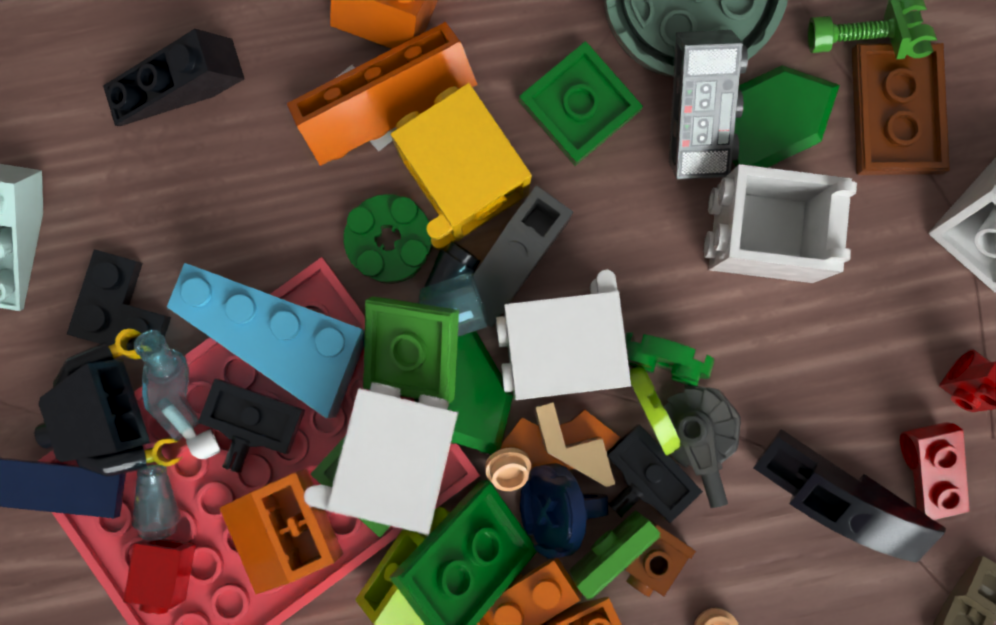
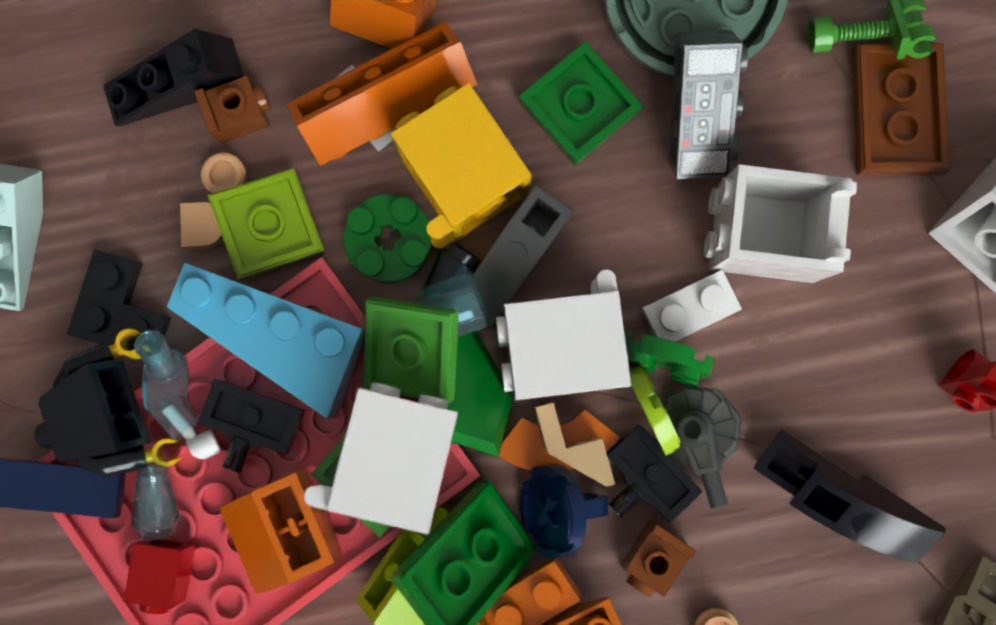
light nougat plate [485,448,531,491] -> none
bright green plate [569,510,661,600] -> none
green tile [733,65,840,168] -> none
red plate [900,422,970,520] -> none
none -> light nougat tile [180,202,224,249]
none -> dark orange brick [194,76,271,144]
none -> light nougat tile [201,152,249,193]
none -> lime plate [207,168,324,281]
none -> white plate [640,270,742,342]

